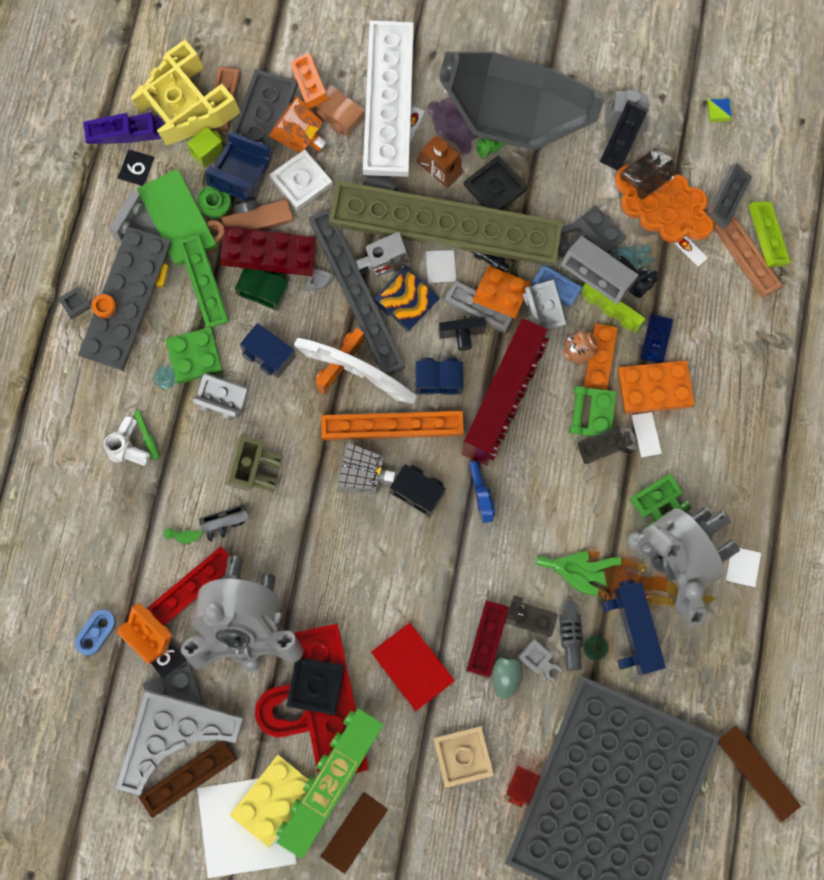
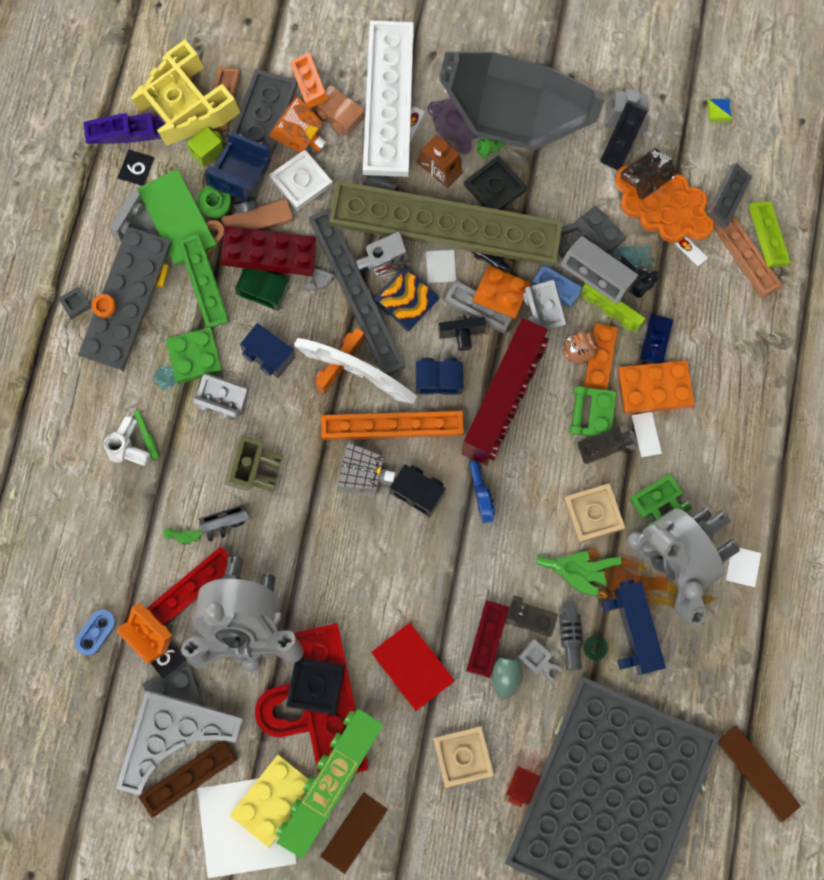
none -> tan plate [564,483,625,543]

